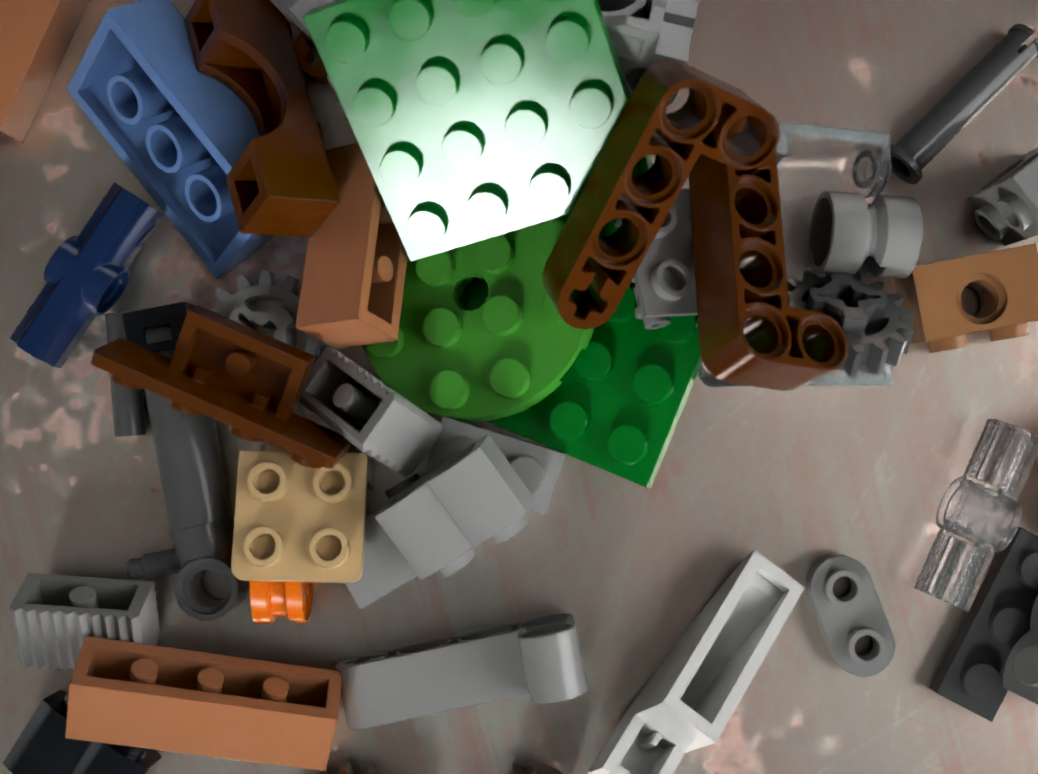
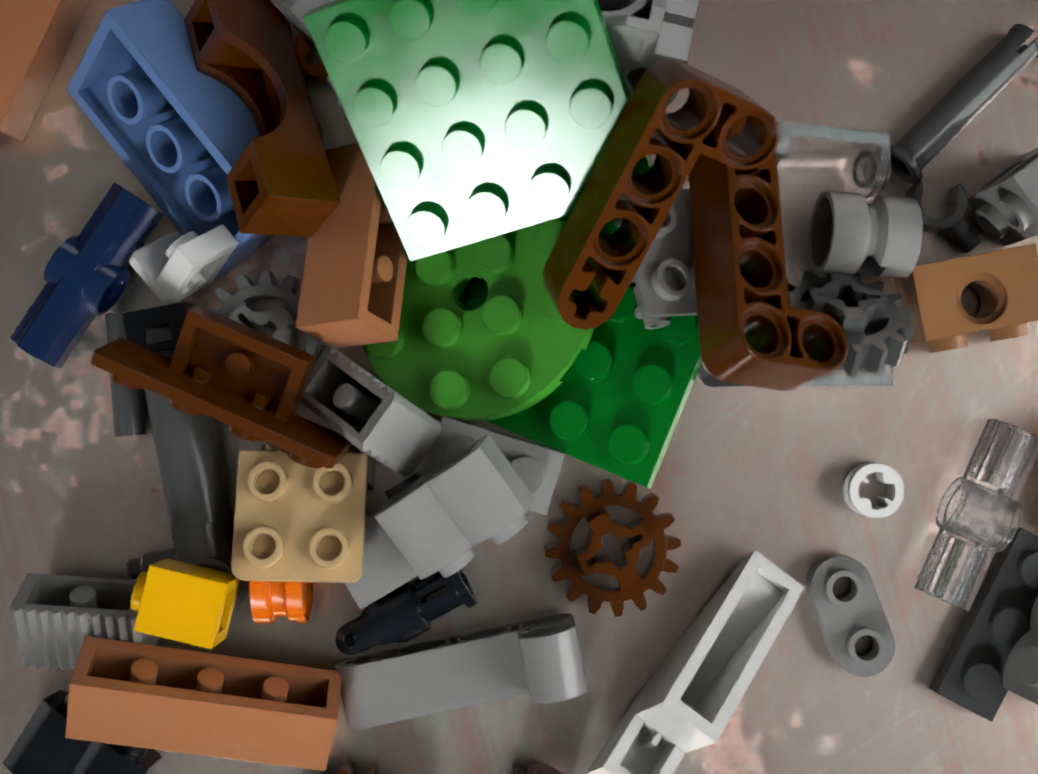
none -> white bracket [129,224,239,305]
none -> yellow brick [131,558,240,650]
none -> black piece [335,569,478,655]
none -> reddish brown gear [544,479,681,617]
none -> white bush [842,462,905,519]
none -> dark grey piece [905,180,981,253]

